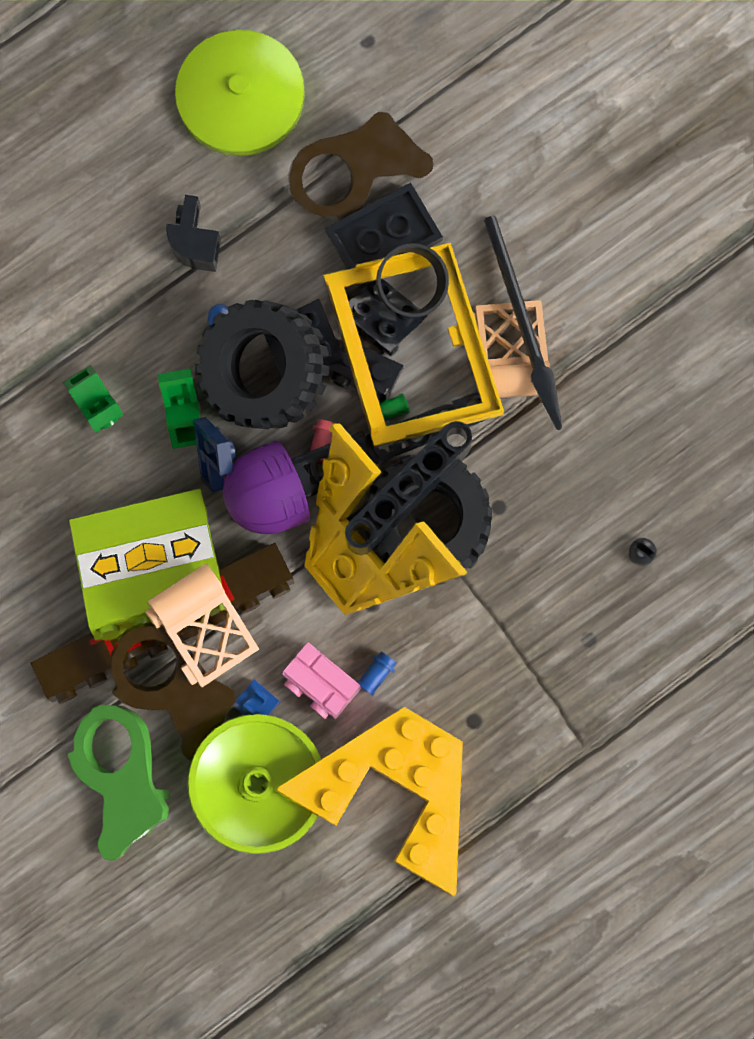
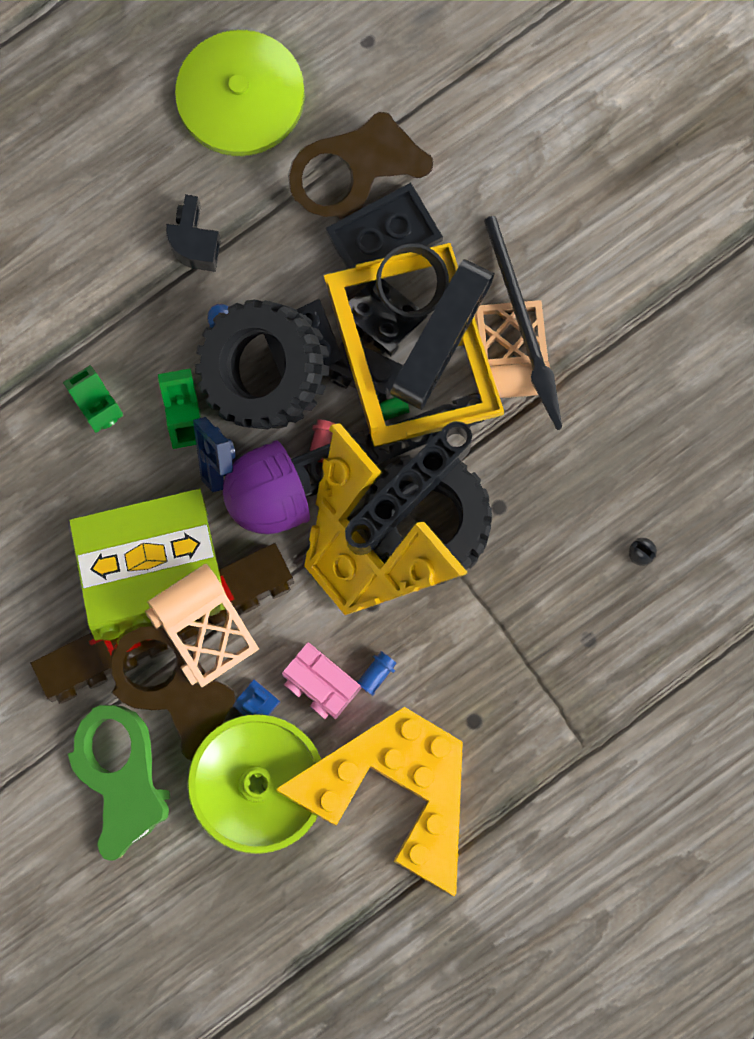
none -> black beam [391,259,495,410]

